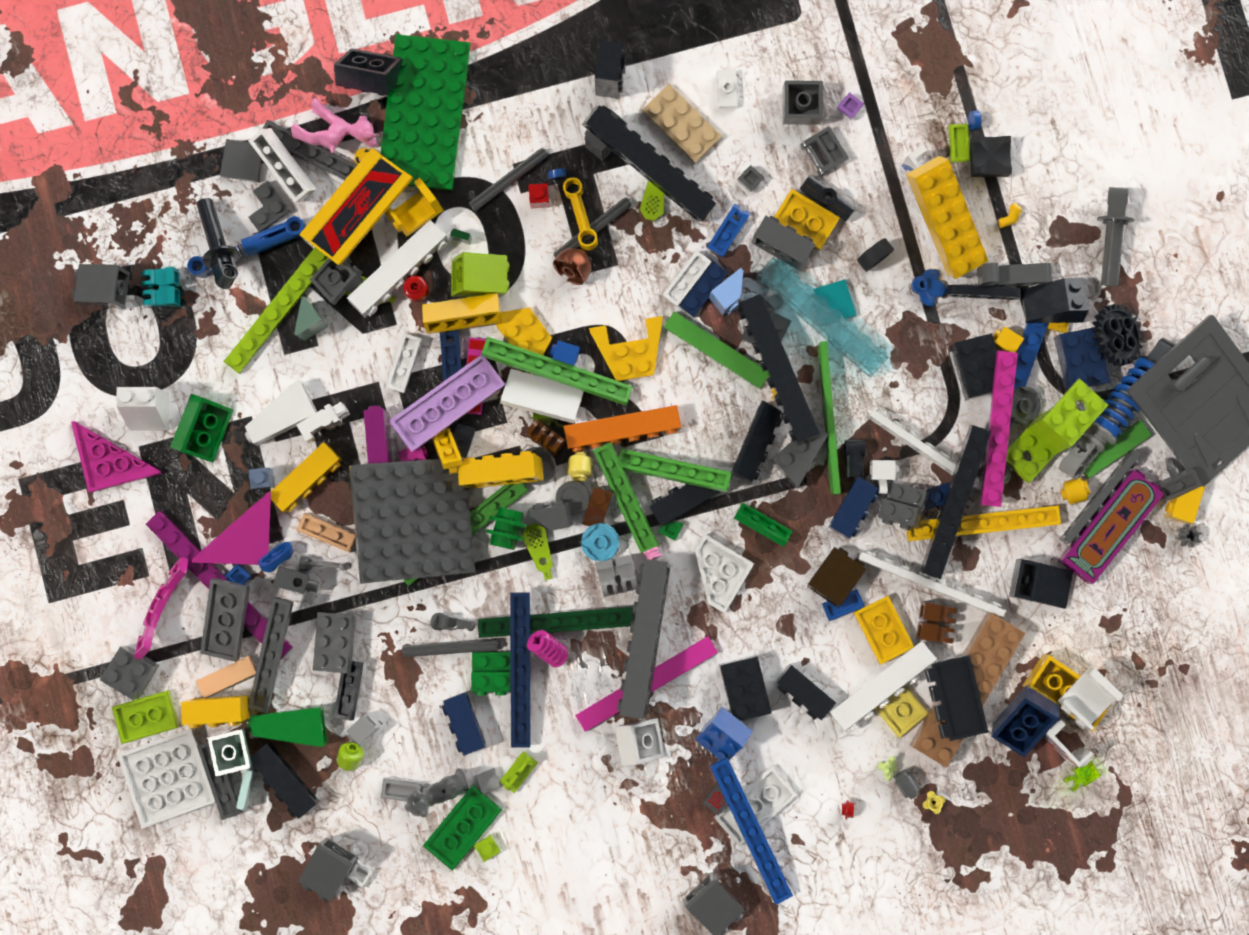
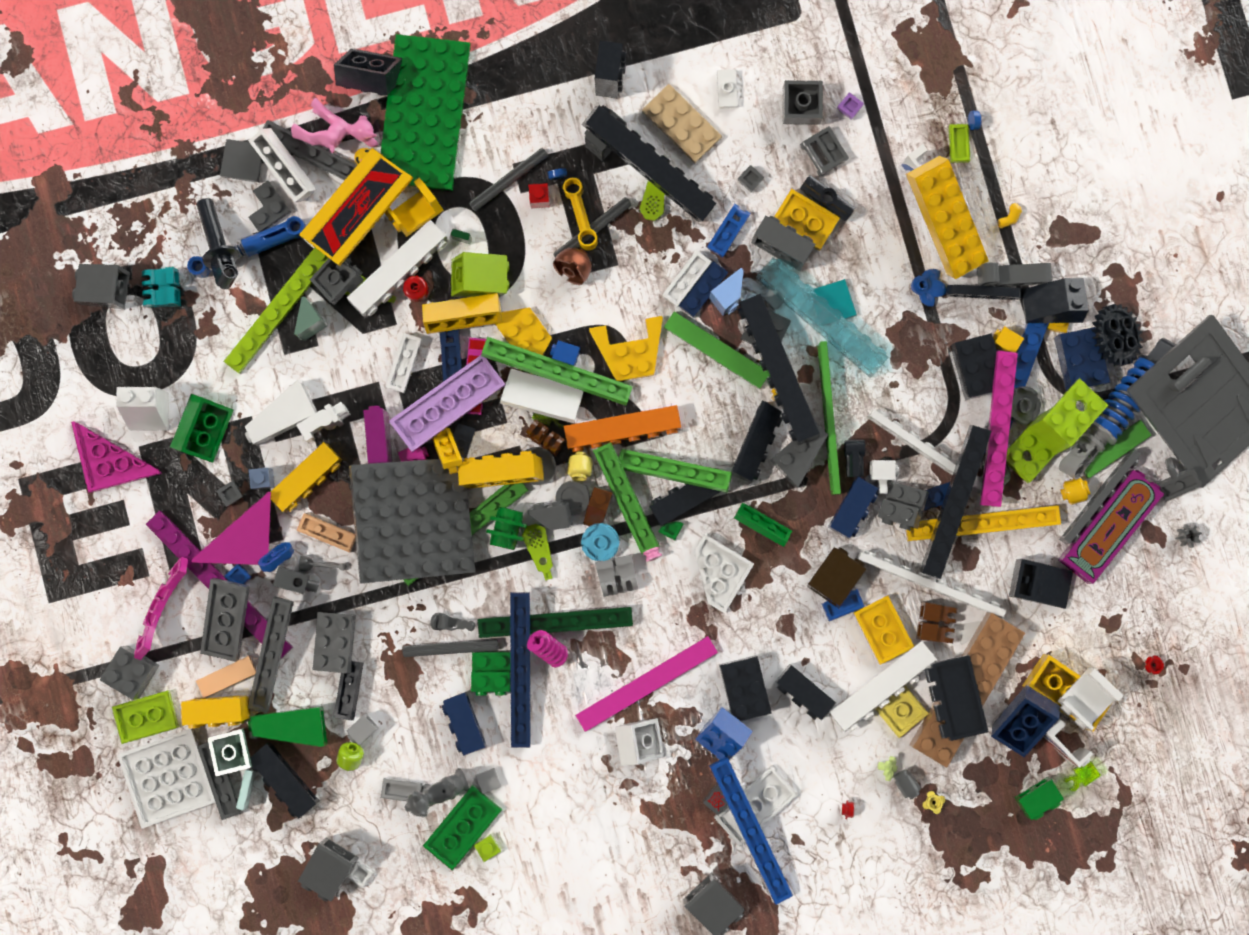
lime hinge [499,751,538,793] -> none
dark grey brick [617,559,671,719] -> none
black tyre [857,238,894,272] -> none
black brick [970,136,1012,177] -> none
dark grey piece [1097,187,1135,287] -> none
yellow slope [1165,486,1205,524] -> none
none -> dark grey plate [217,480,244,507]
none -> green brick [1014,777,1064,820]
none -> red plate [1145,655,1164,675]

